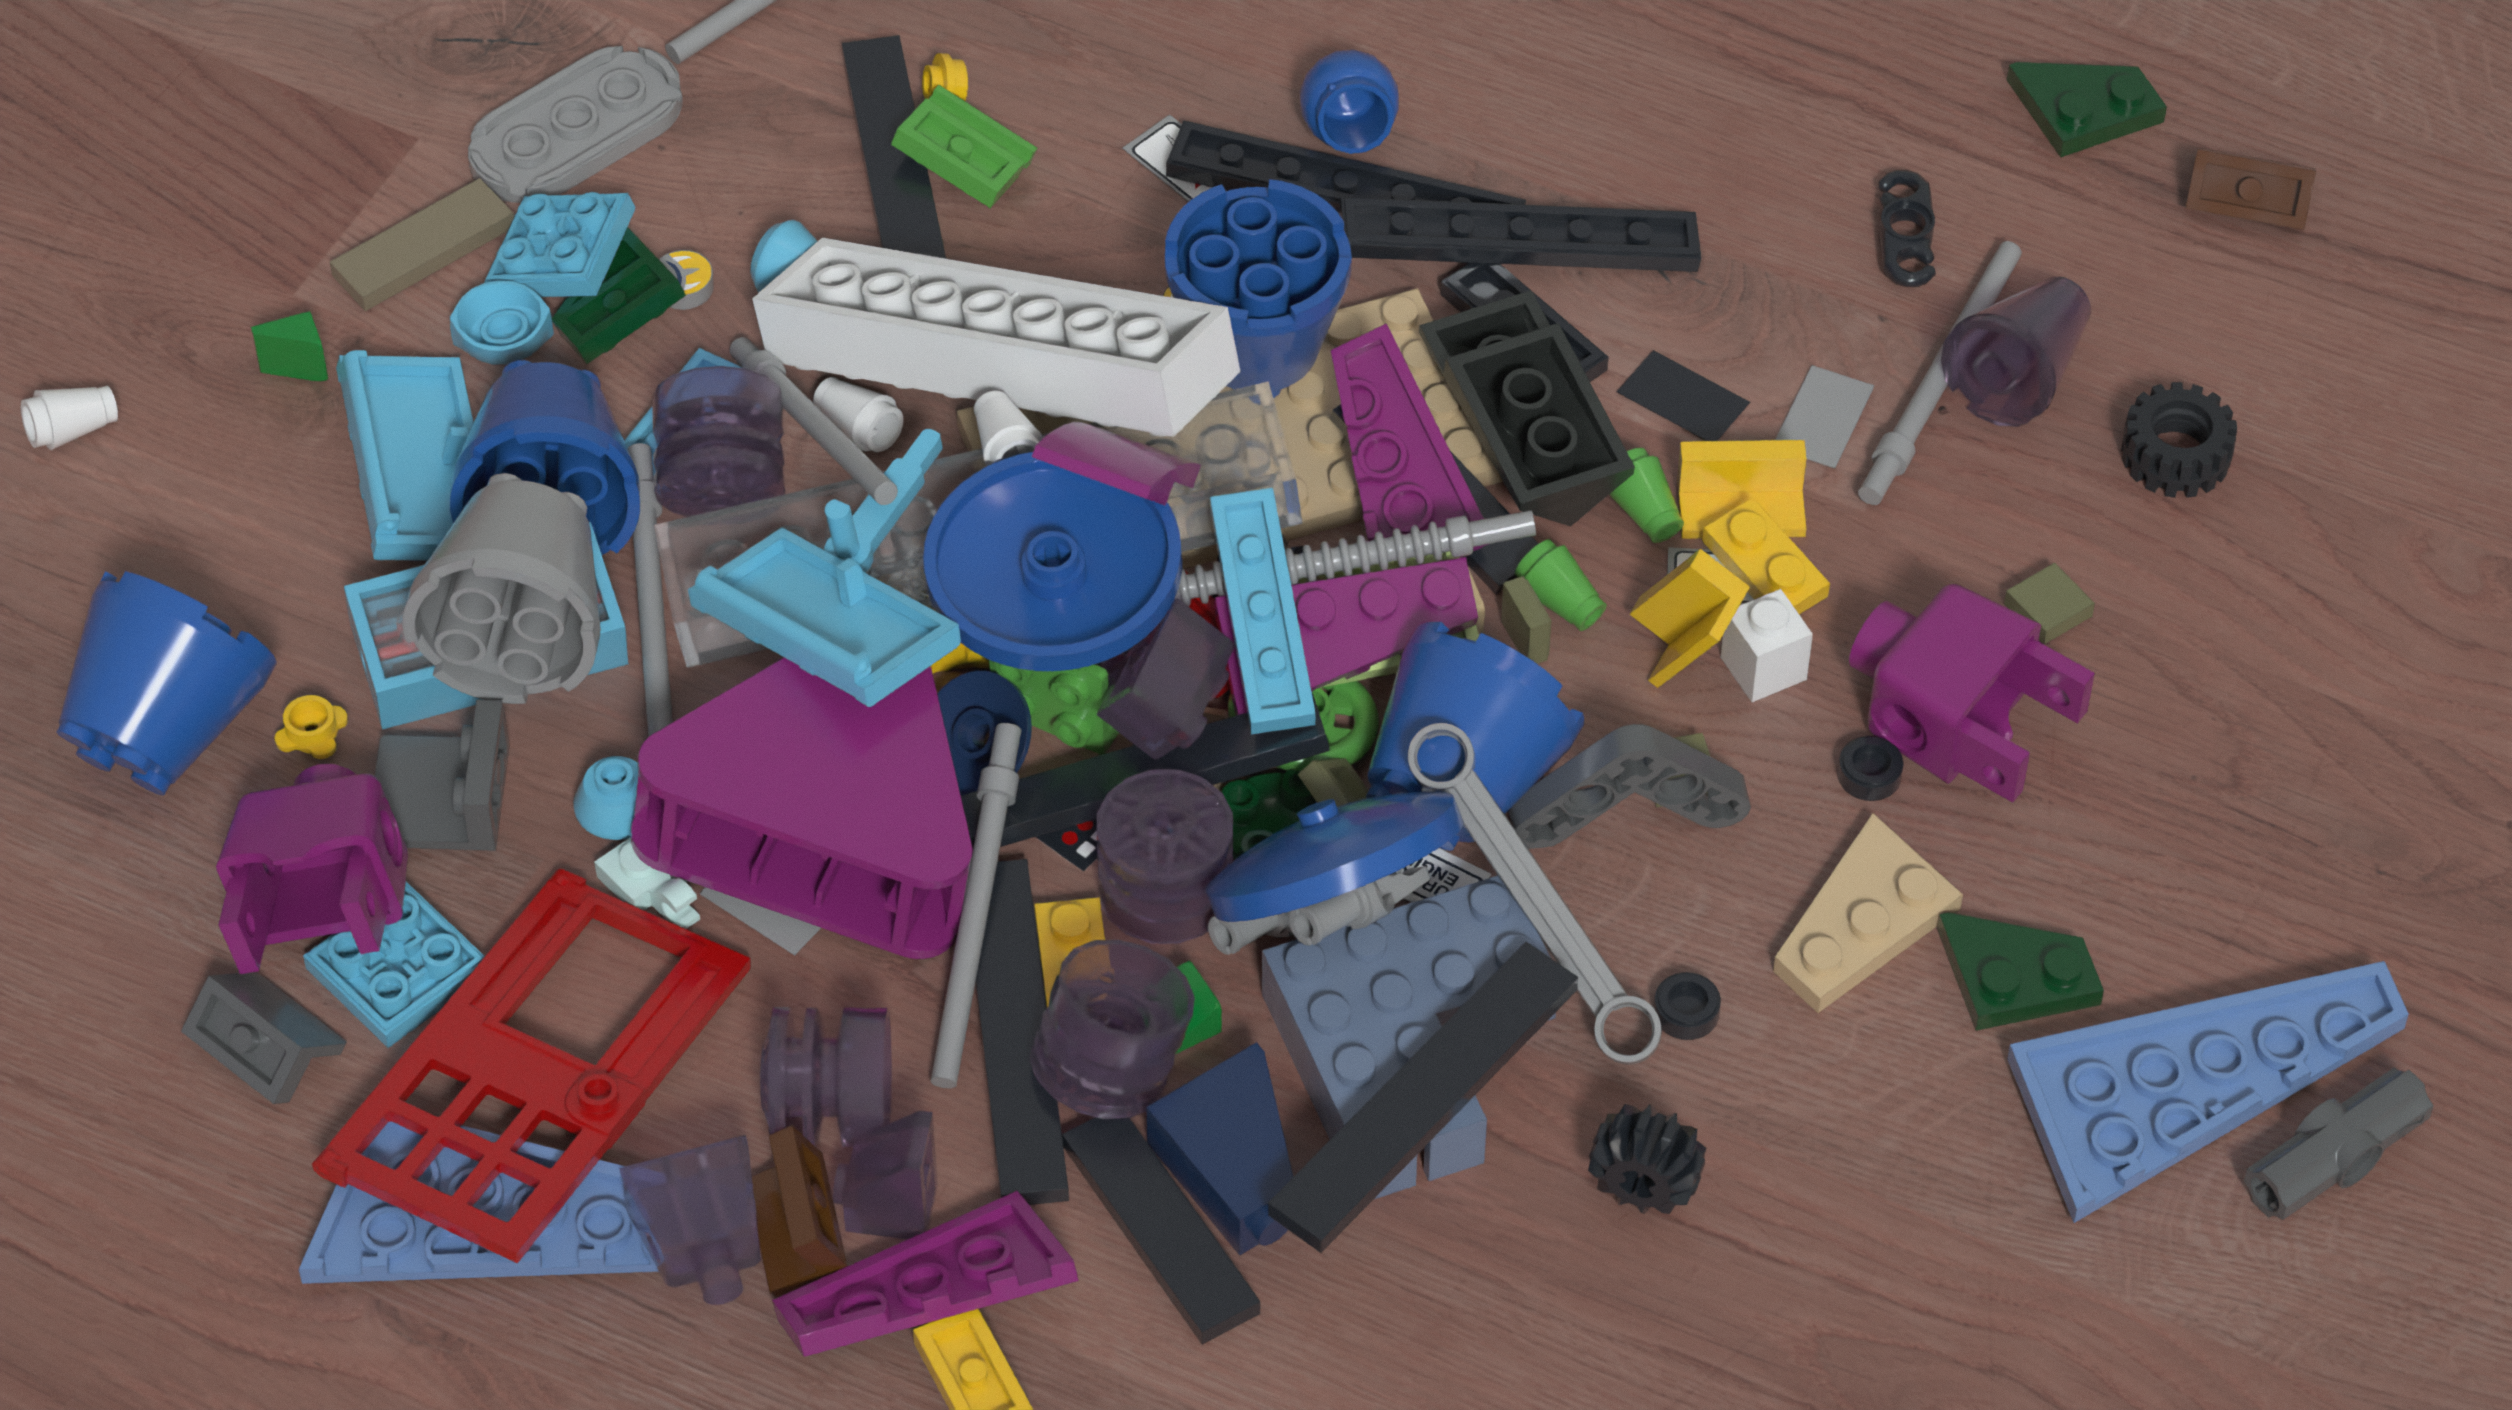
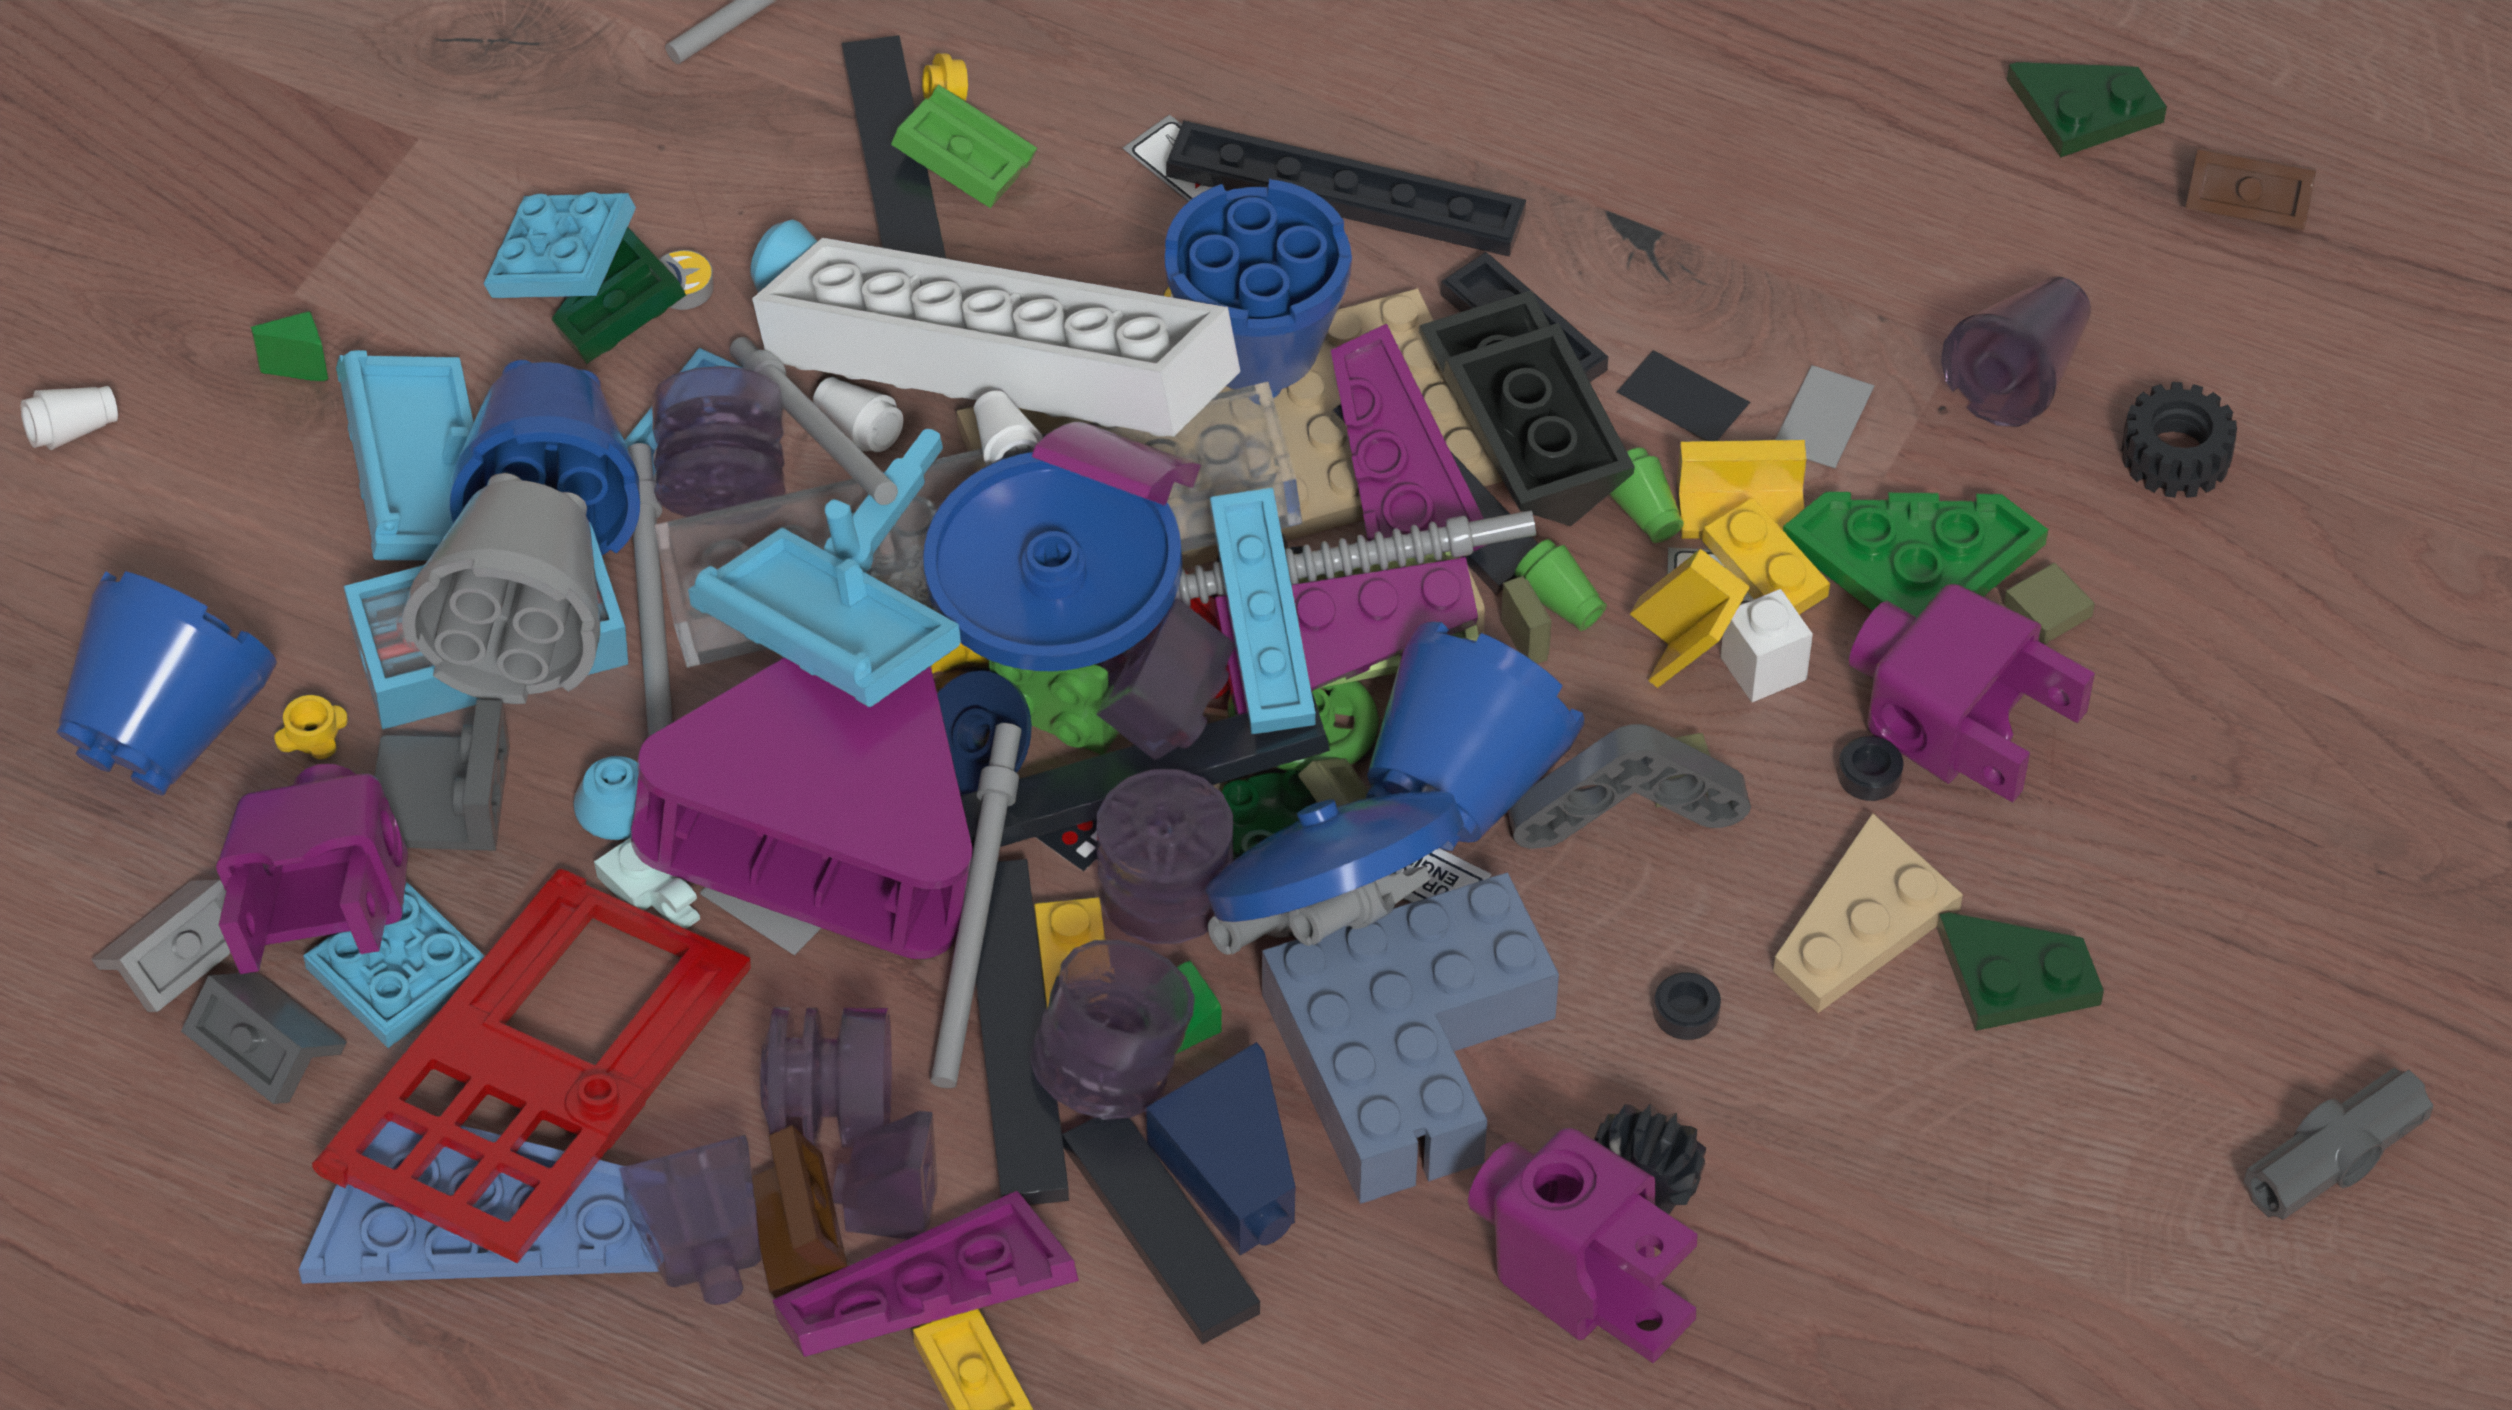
dark tan tile [330,178,514,311] -> none
medium azure hat [450,280,554,365] -> none
light grey tile [468,46,683,203] -> none
black tile [1268,942,1579,1253] -> none
blue piece [1300,49,1399,154] -> none
black tile [1338,197,1701,272] -> none
light grey piece [1408,723,1662,1065] -> none
light grey bar [1858,241,2022,505] -> none
black piece [1878,170,1936,287] -> none
medium blue wing [2007,961,2409,1223] -> none
none -> light grey panel [91,880,231,1012]
none -> magenta piece [1468,1128,1698,1363]
none -> green plate [1783,492,2049,617]

